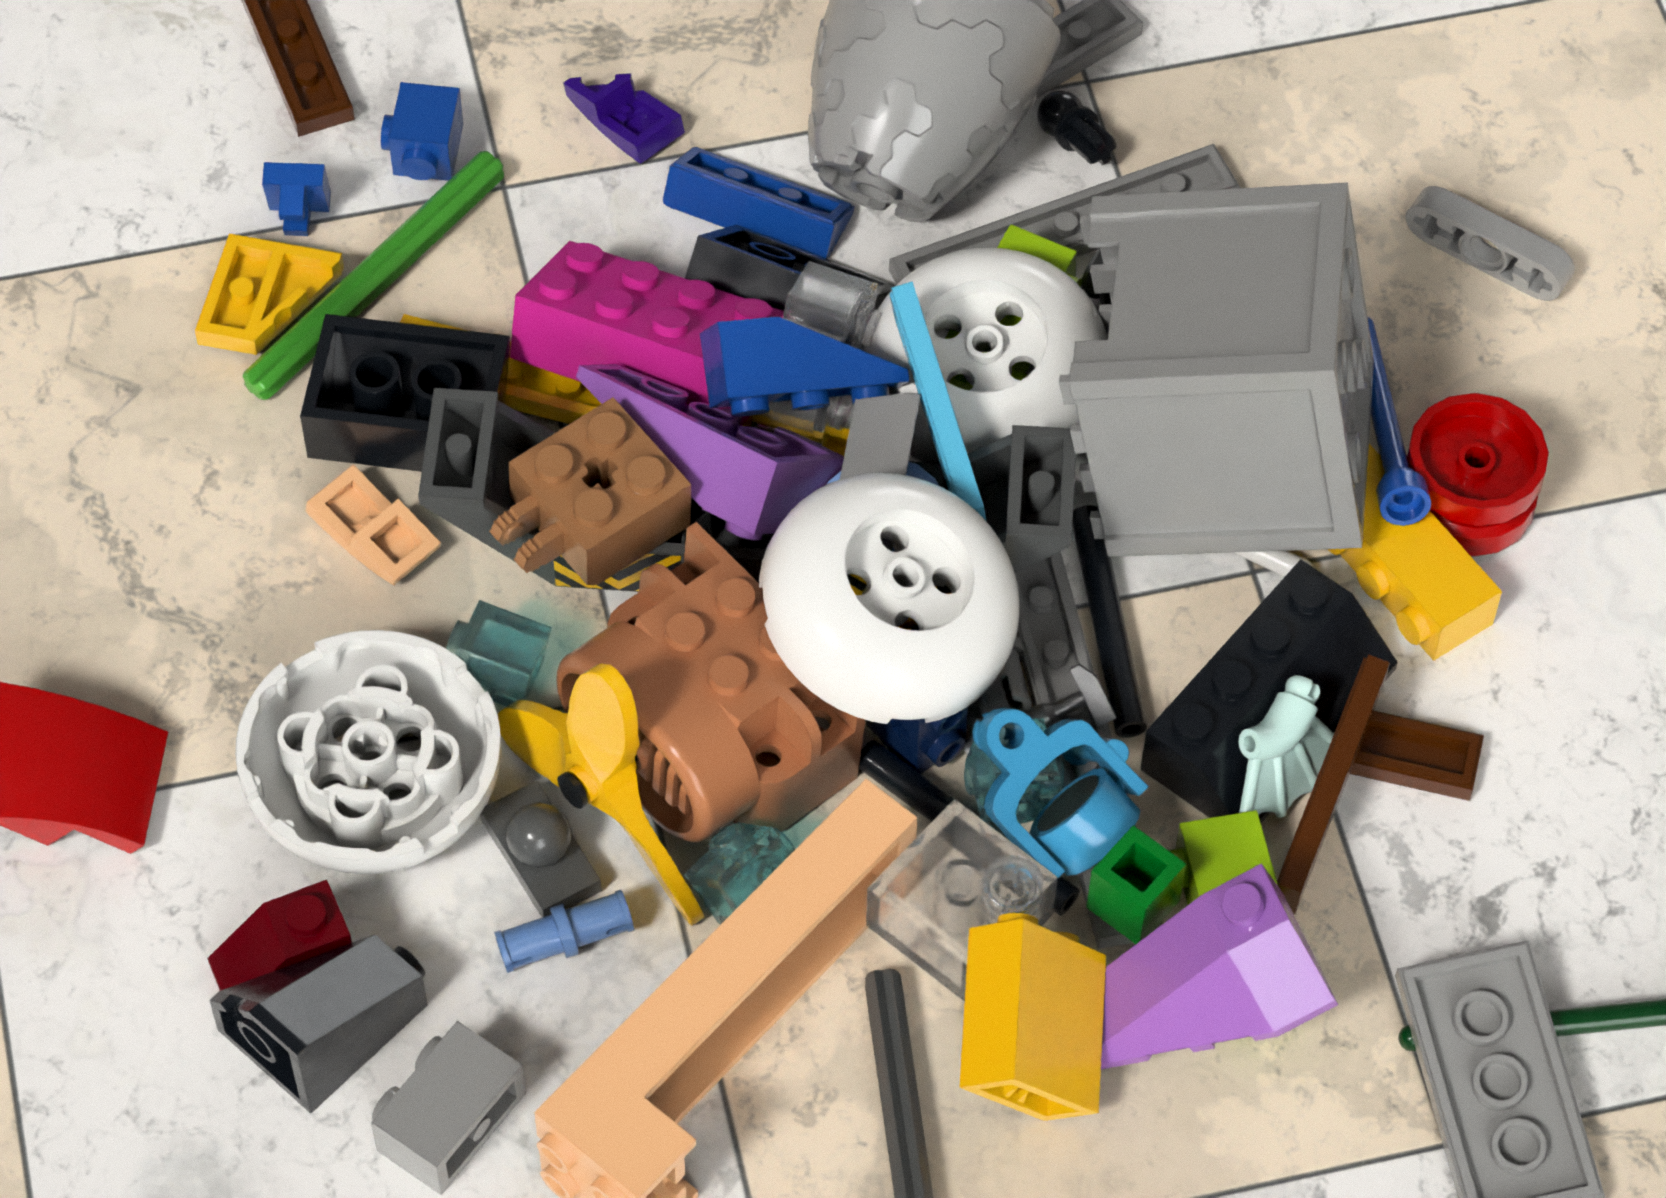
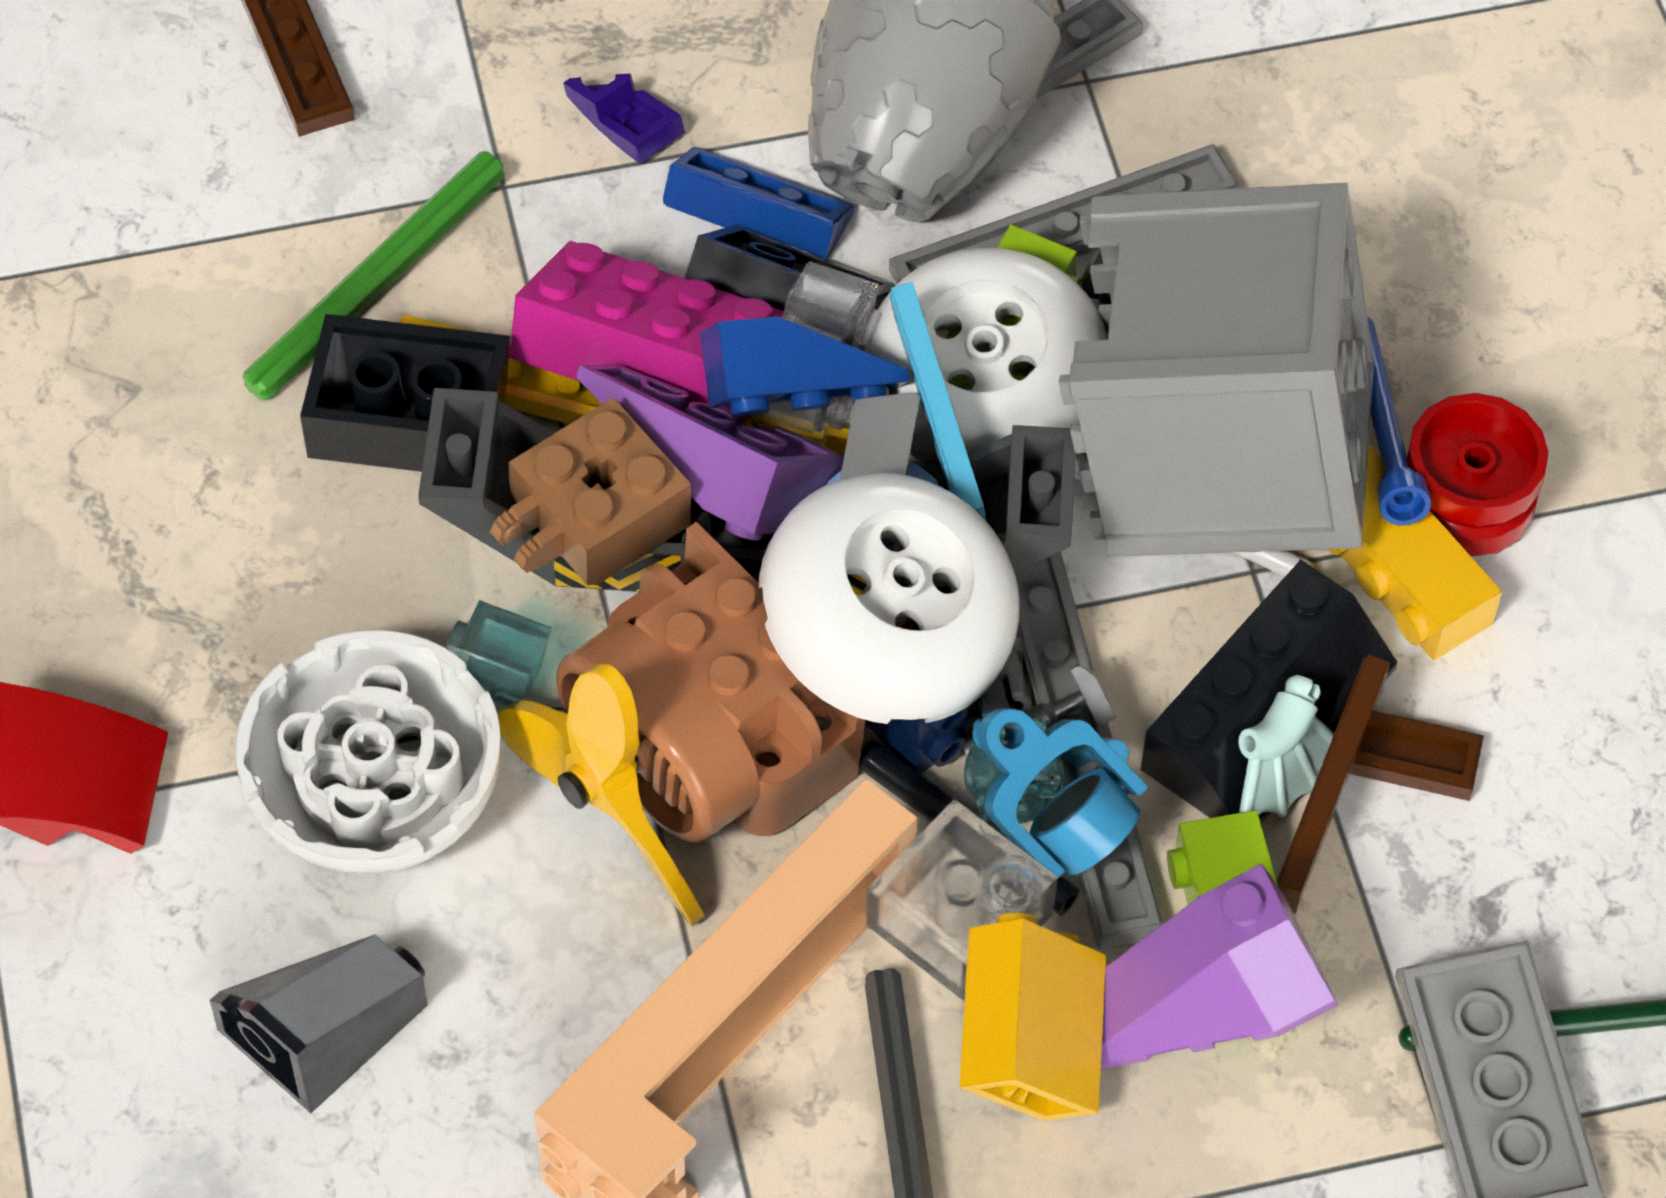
yellow wing [195,233,344,355] -> none
dark red slope [207,879,352,991] -> none
blue tile [262,162,331,236] -> none
light nougat slope [305,464,441,586] -> none
light grey brick [371,1021,526,1195] -> none
blue brick [381,82,464,181] -> none
dark grey tile [480,780,602,917] -> none
medium blue pin [494,890,635,973] -> none
clear light blue brick [684,822,795,925] -> none
black axle [1037,90,1117,165] -> none
black piece [1072,505,1147,738] -> none
green brick [1086,825,1187,944] -> none
light grey beam [1406,186,1575,301] -> none

